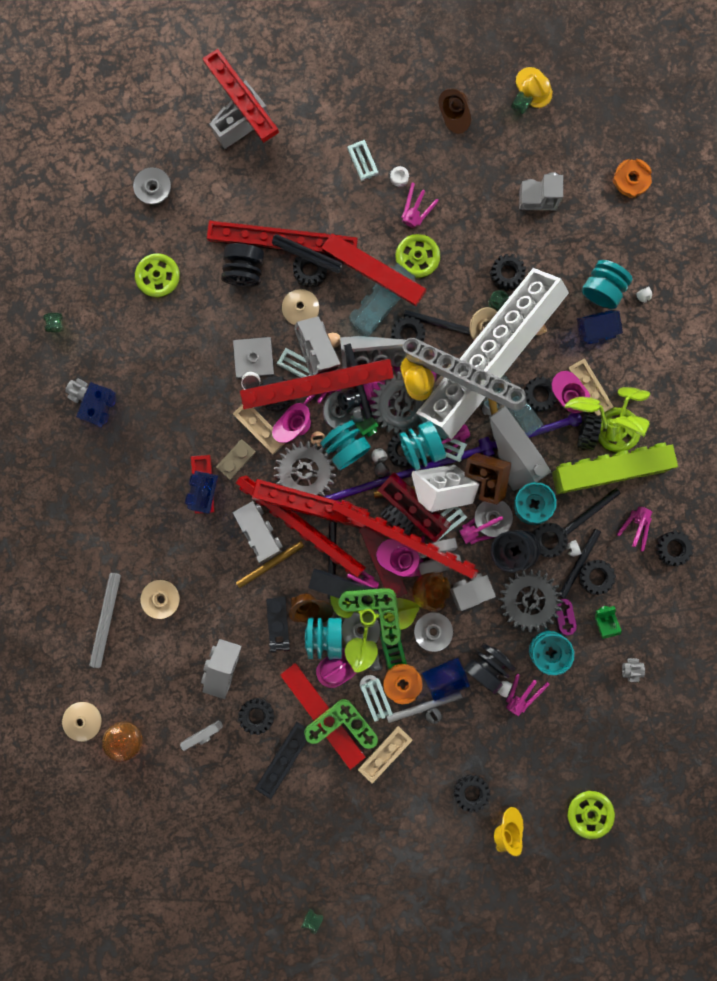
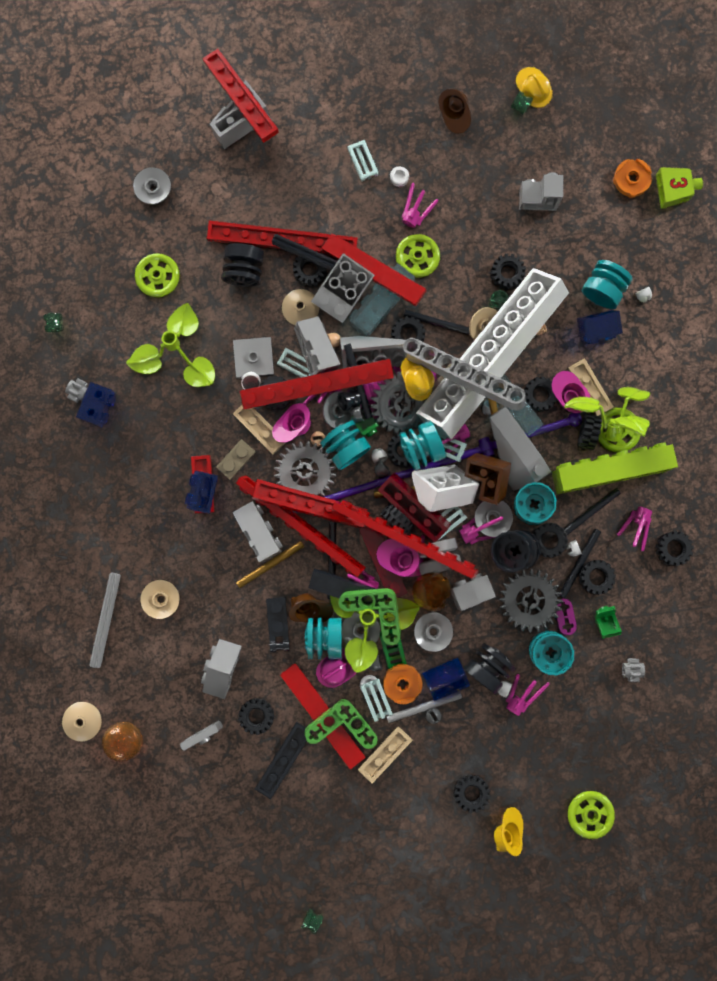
none -> lime plant [126,303,215,387]
none -> light grey slope [311,253,375,323]
none -> lime torso [656,167,703,209]

